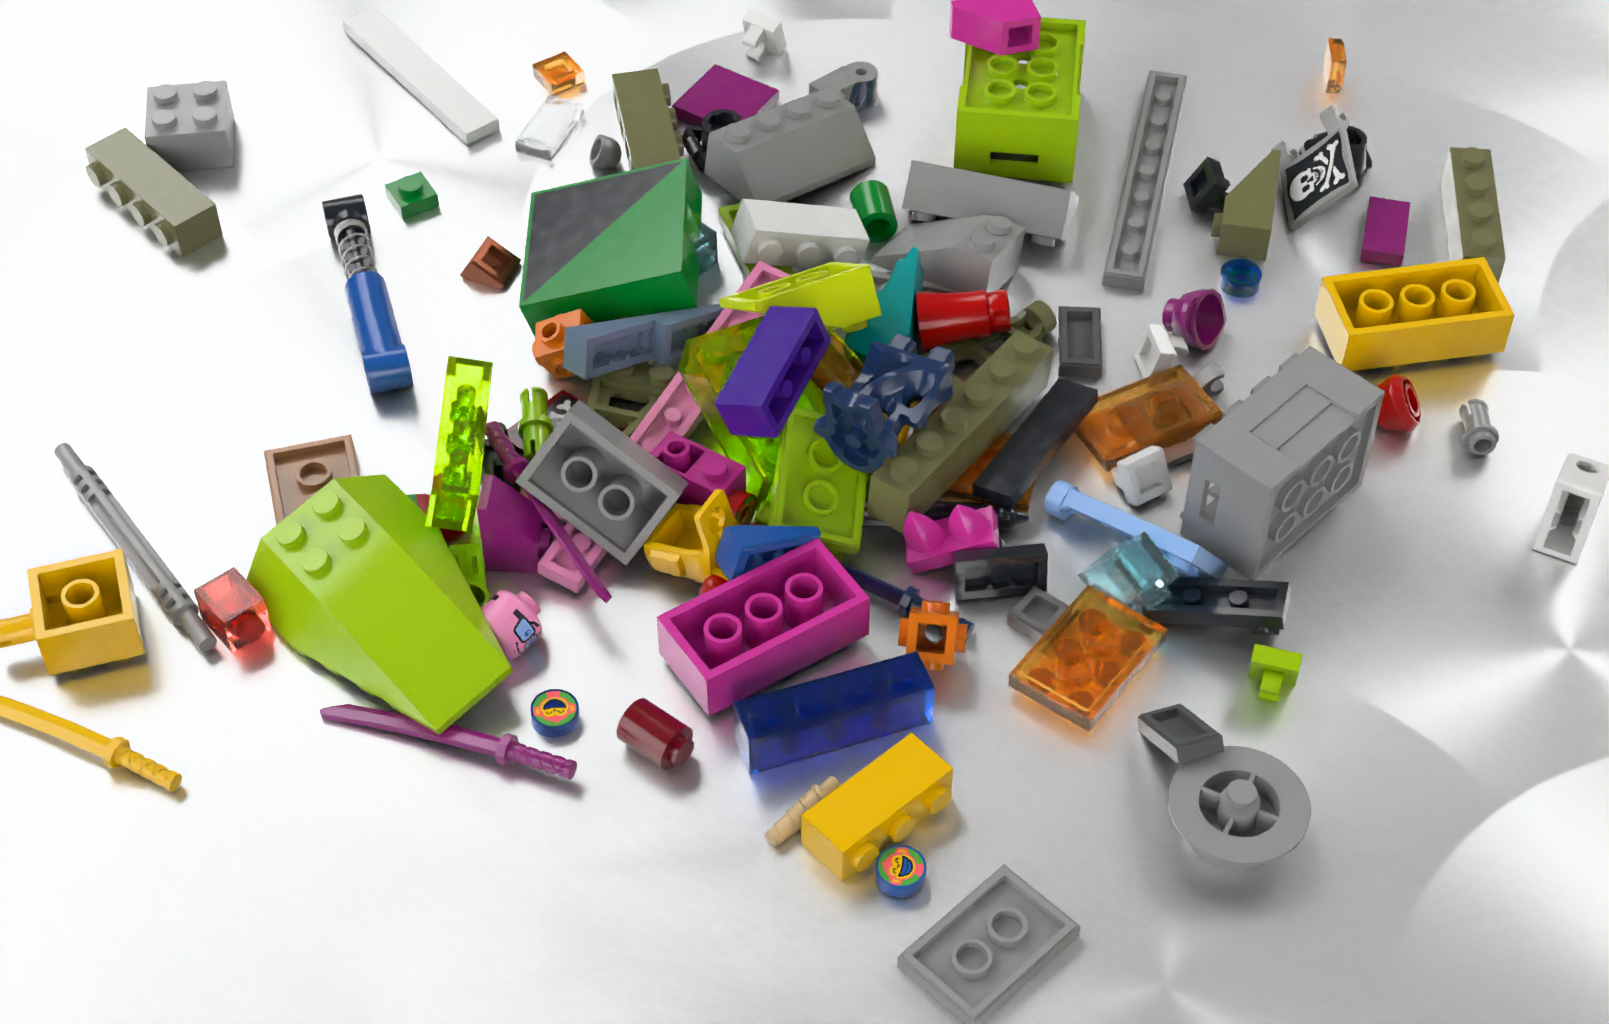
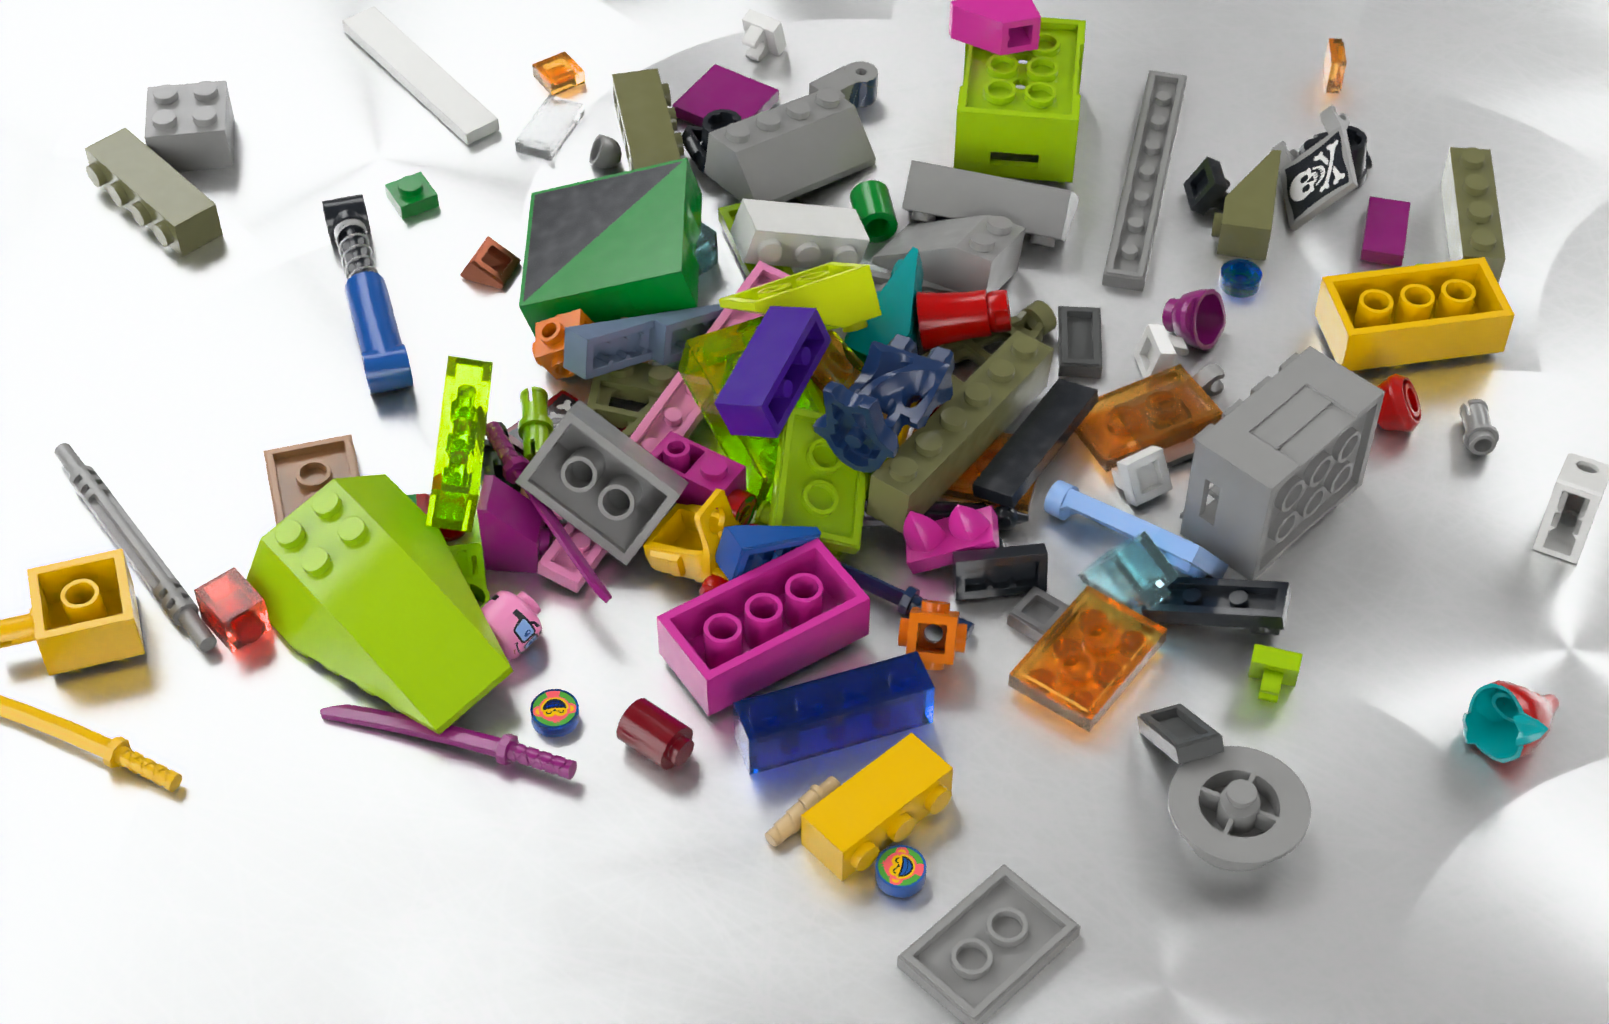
none -> teal hat [1462,680,1559,763]

